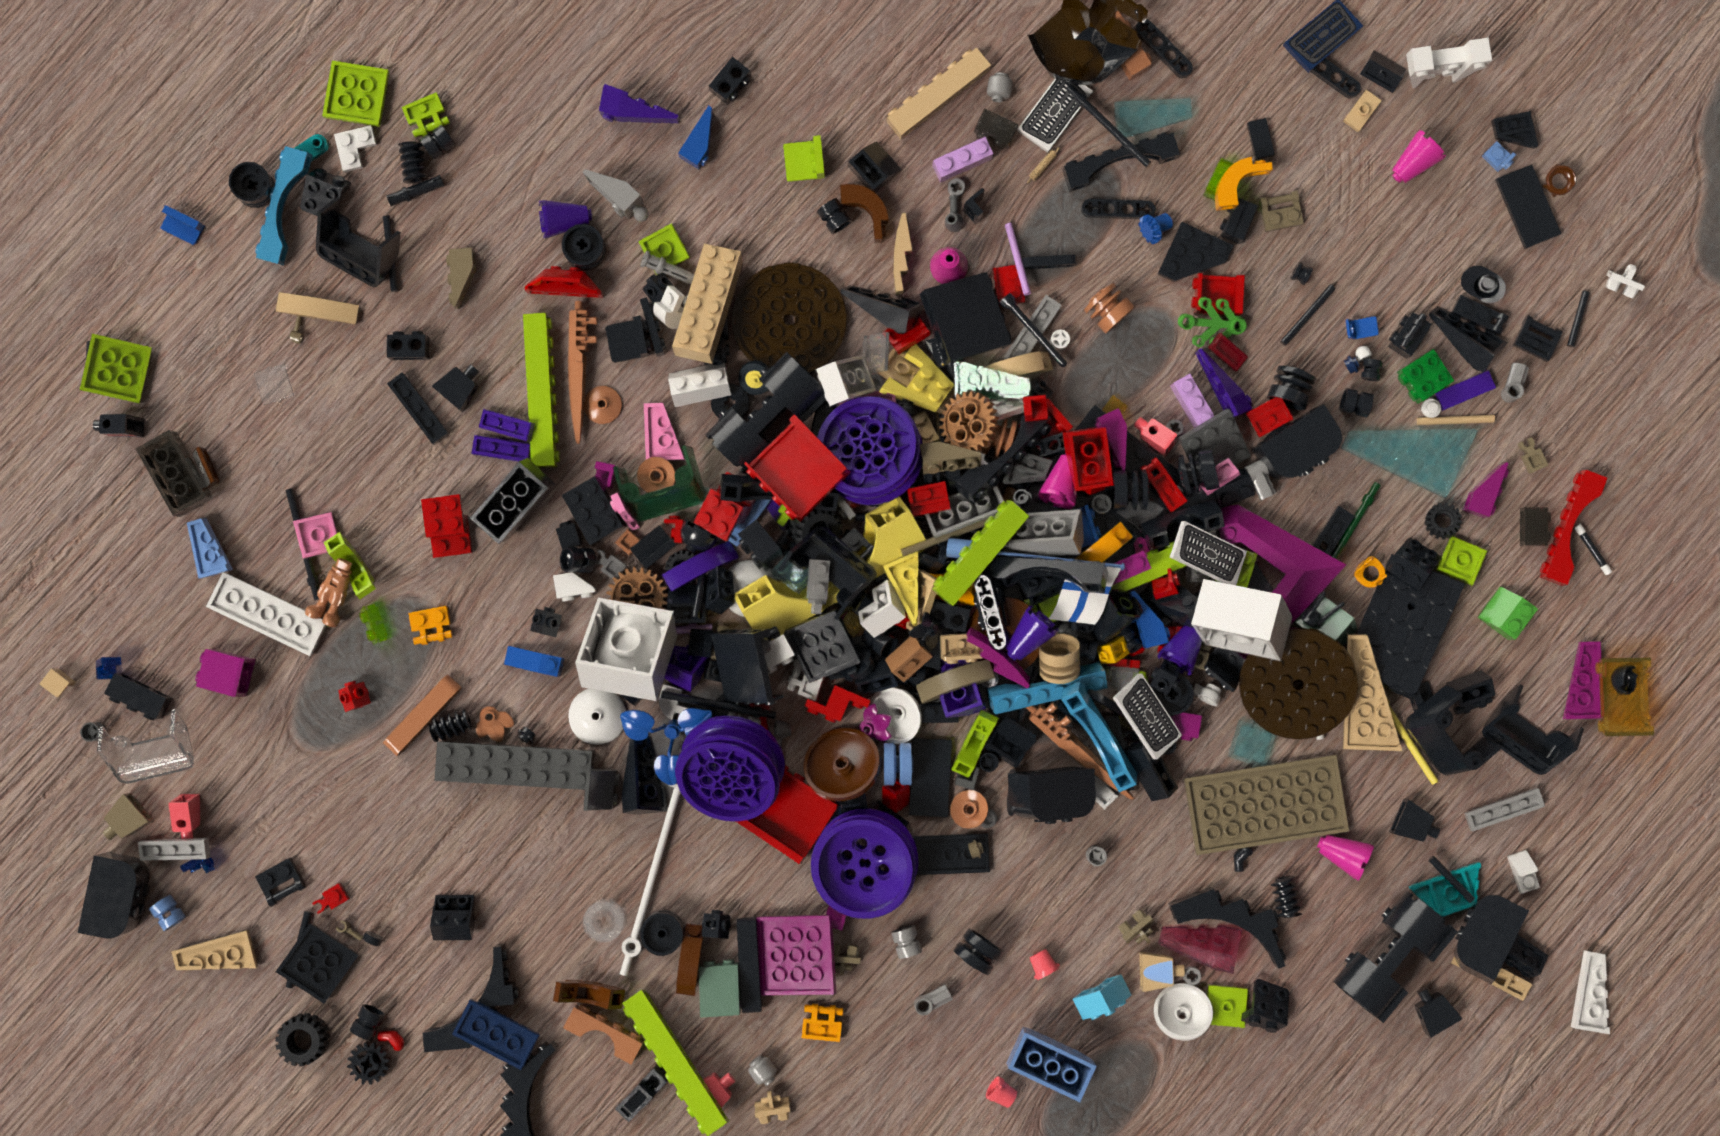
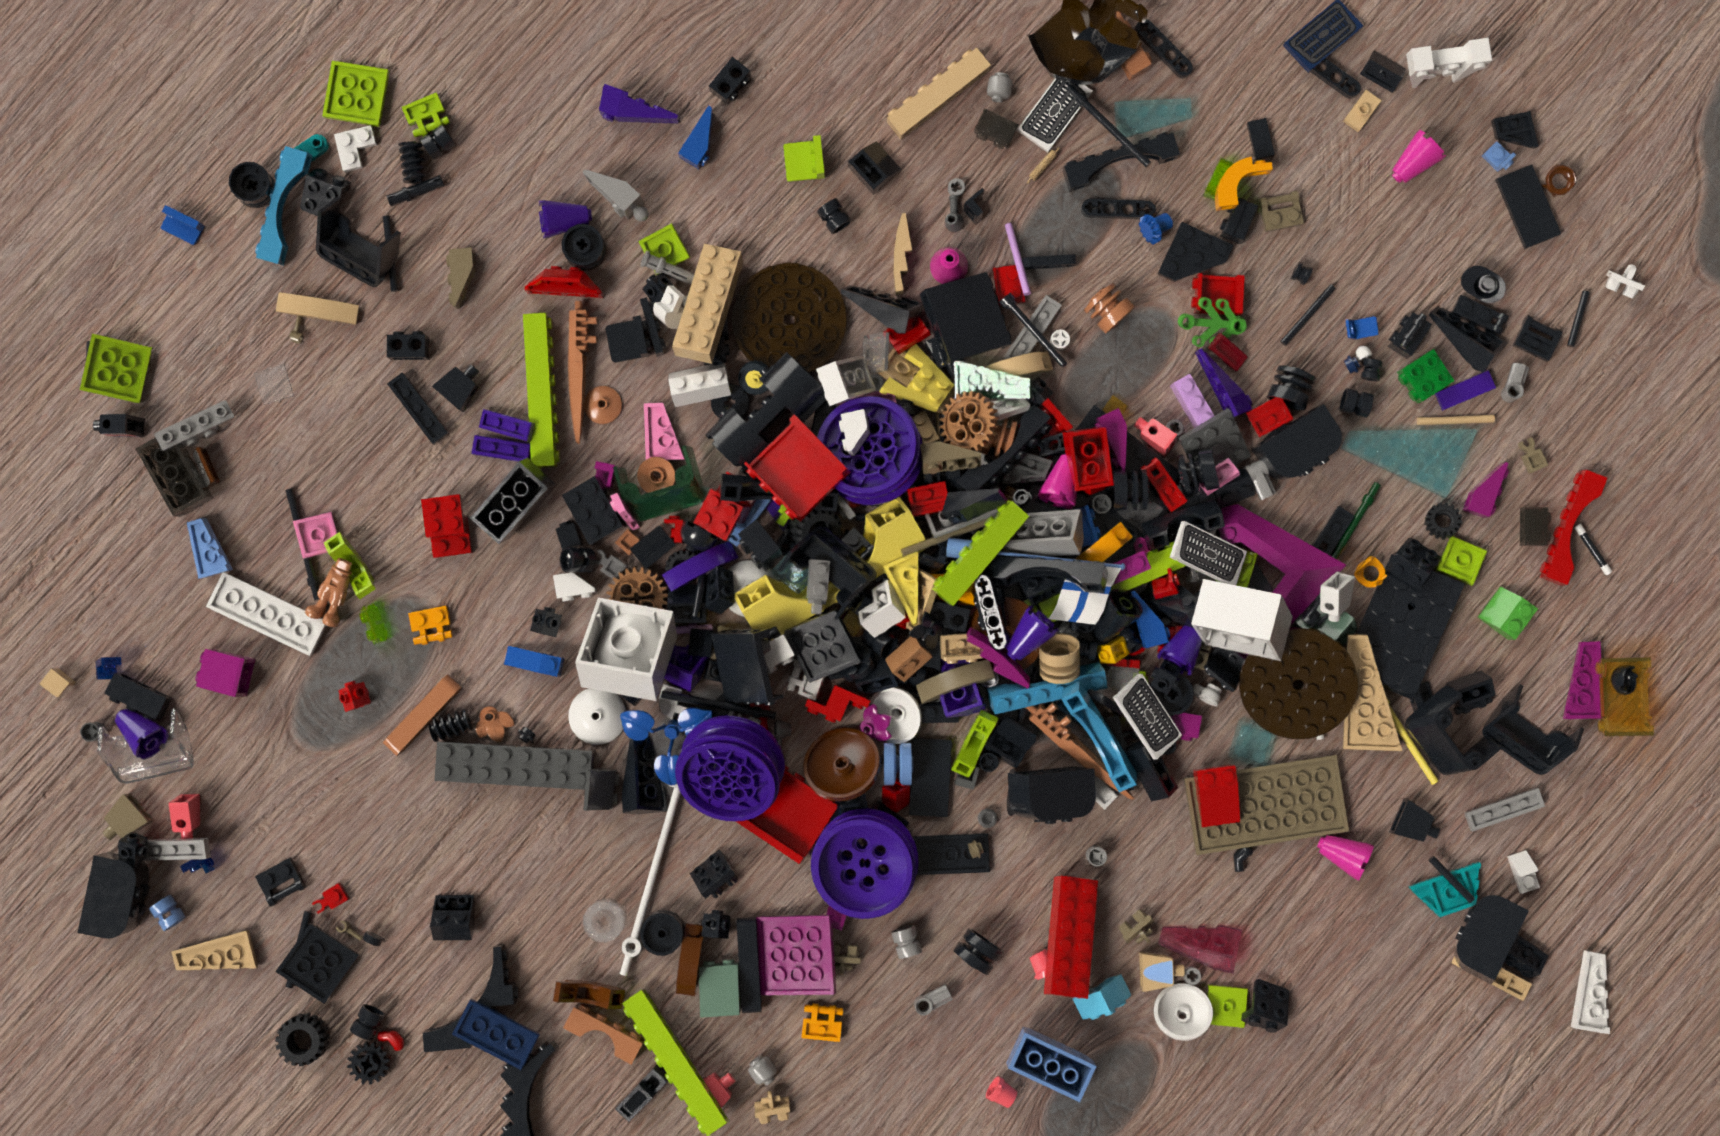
reddish brown arch [840,184,889,243] -> none
lavender brick [932,137,993,183] -> none
nougat dish [950,790,988,829] -> none
red panel [1023,395,1048,422] -> none
black arch [1168,887,1286,969] -> none
black piece [1271,876,1302,918] -> none
black cylinder [1333,891,1458,1023] -> none
black torso [1414,987,1462,1038] -> none
white plate [1421,399,1441,418] -> none
none -> dark purple cone [115,709,169,760]
none -> black brick [118,832,148,866]
none -> light grey bracket [154,400,234,451]
none -> black plate [690,849,738,899]
none -> white slope [839,409,870,456]
none -> black slope [942,488,1007,523]
none -> red brick [1044,875,1098,999]
none -> red slope [1193,764,1240,827]
none -> white torso [1320,572,1355,622]

